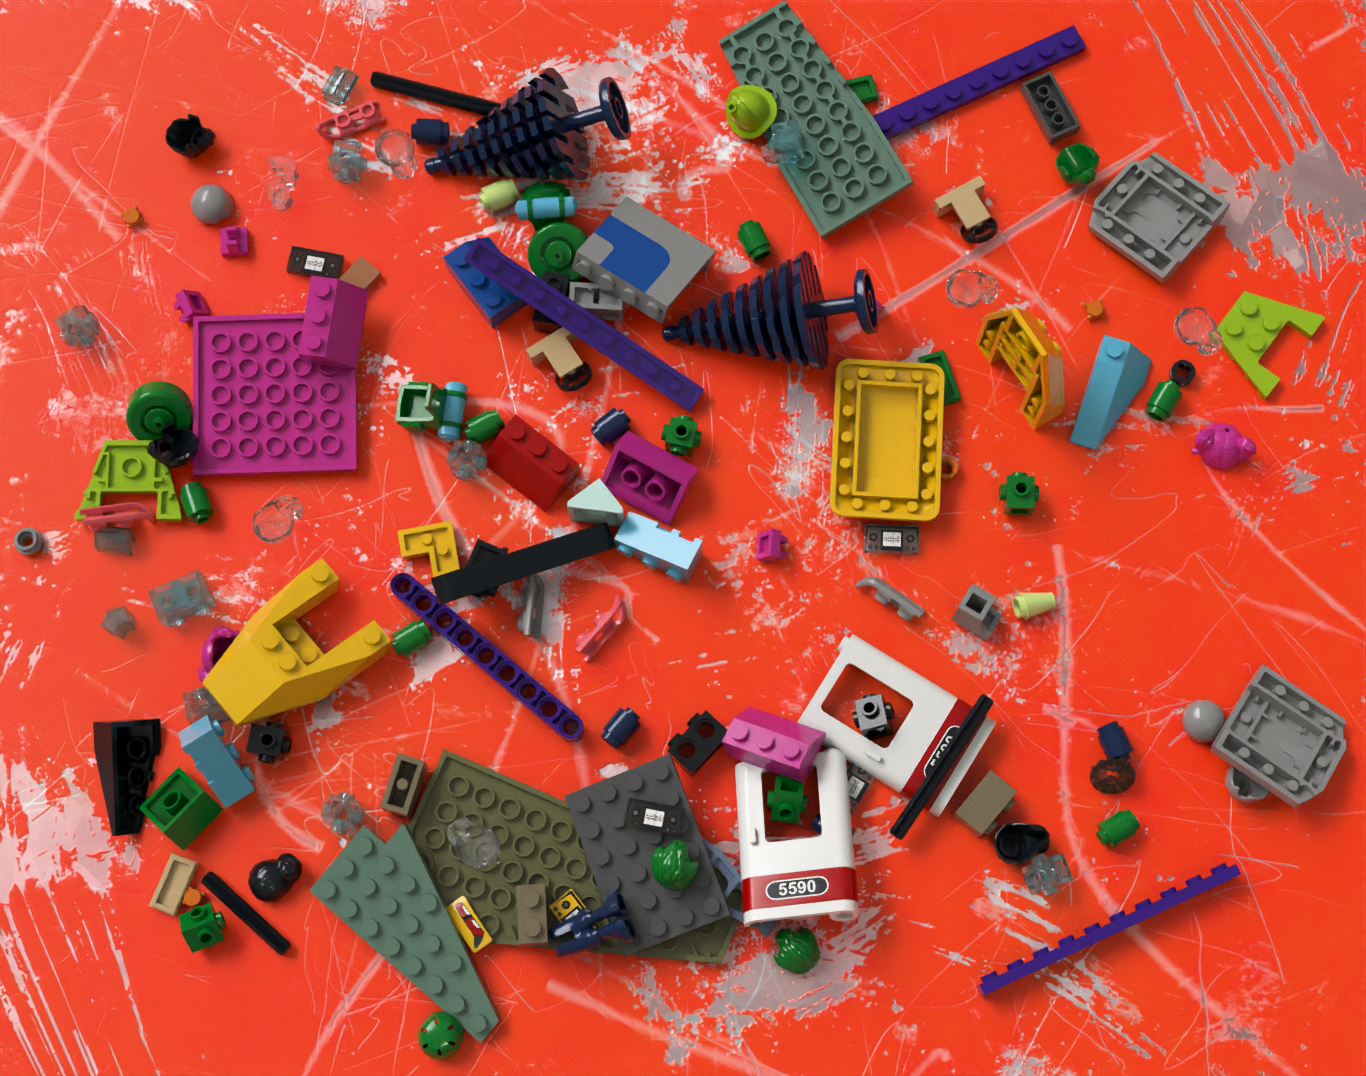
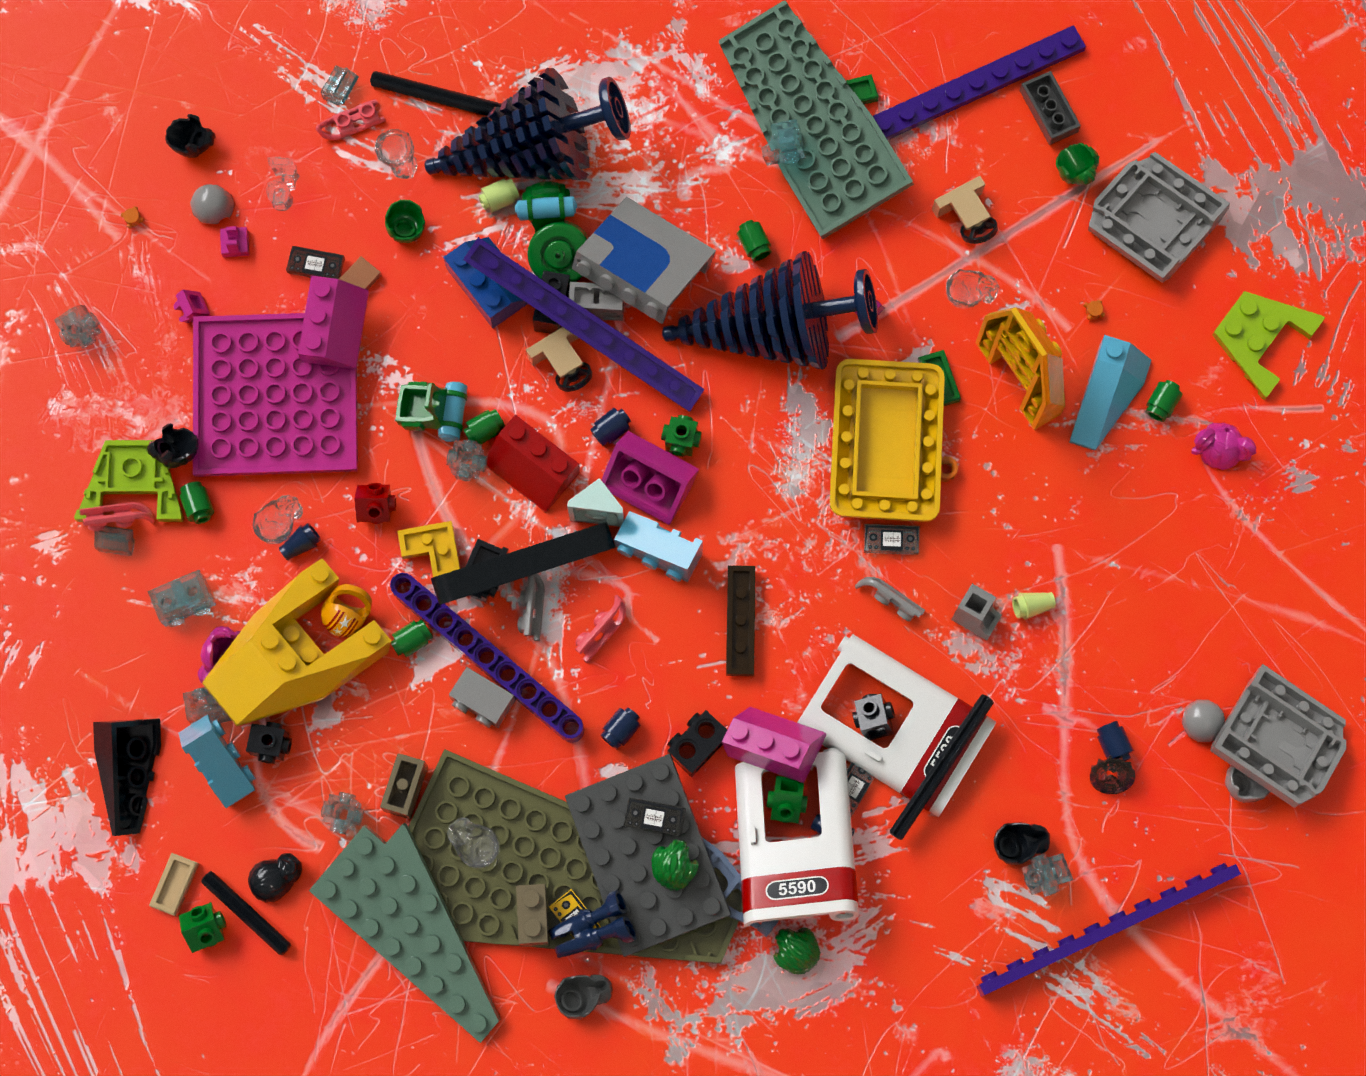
light grey plate [14,528,42,555] -> none
clear light blue piece [100,606,136,639] -> none
green wheel [126,381,193,440] -> none
green slope [139,767,223,851] -> none
orange piece [181,886,206,908] -> none
clear light blue brick [328,140,367,184] -> none
dark blue brick [411,118,450,146] -> none
green helmet [418,1012,464,1060] -> none
yellow sticker [447,896,492,953] -> none
lime helmet [725,85,777,139] -> none
dark pink tile [756,529,788,562] -> none
dark tan brick [952,770,1017,838] -> none
green brick [999,472,1039,515] -> none
green brick [1096,809,1140,849] -> none
black bush [1169,360,1196,387] -> none
clear hair [1173,307,1223,356] -> none
none -> dark blue cone [279,523,321,561]
none -> light orange helmet [321,584,372,637]
none -> red brick [354,483,396,524]
none -> green hair [385,199,425,243]
none -> light grey brick [449,667,516,728]
none -> dark grey hair [554,975,613,1020]
none -> dark brown plate [726,565,755,677]

